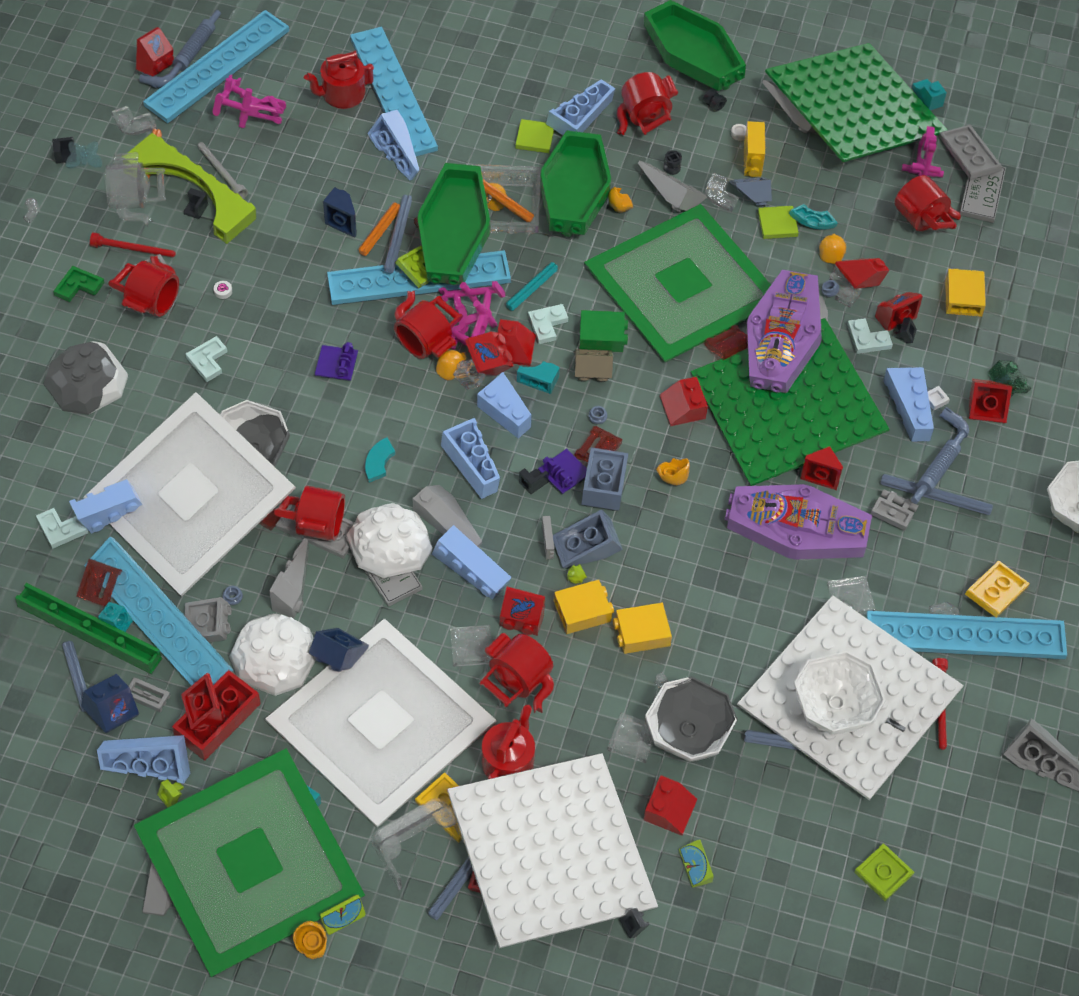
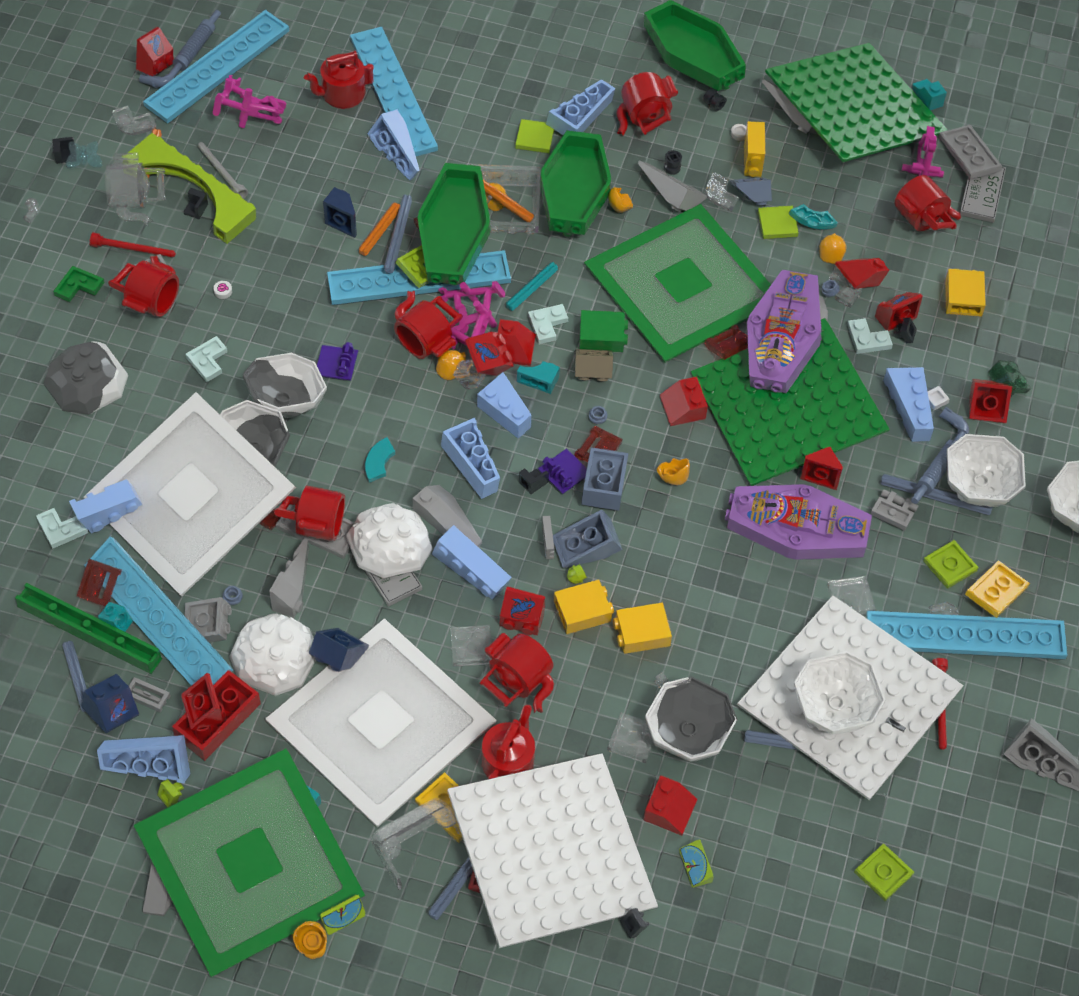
none -> rock [243,353,327,418]
none -> lime tile [923,540,979,589]
none -> white rock [947,434,1026,507]

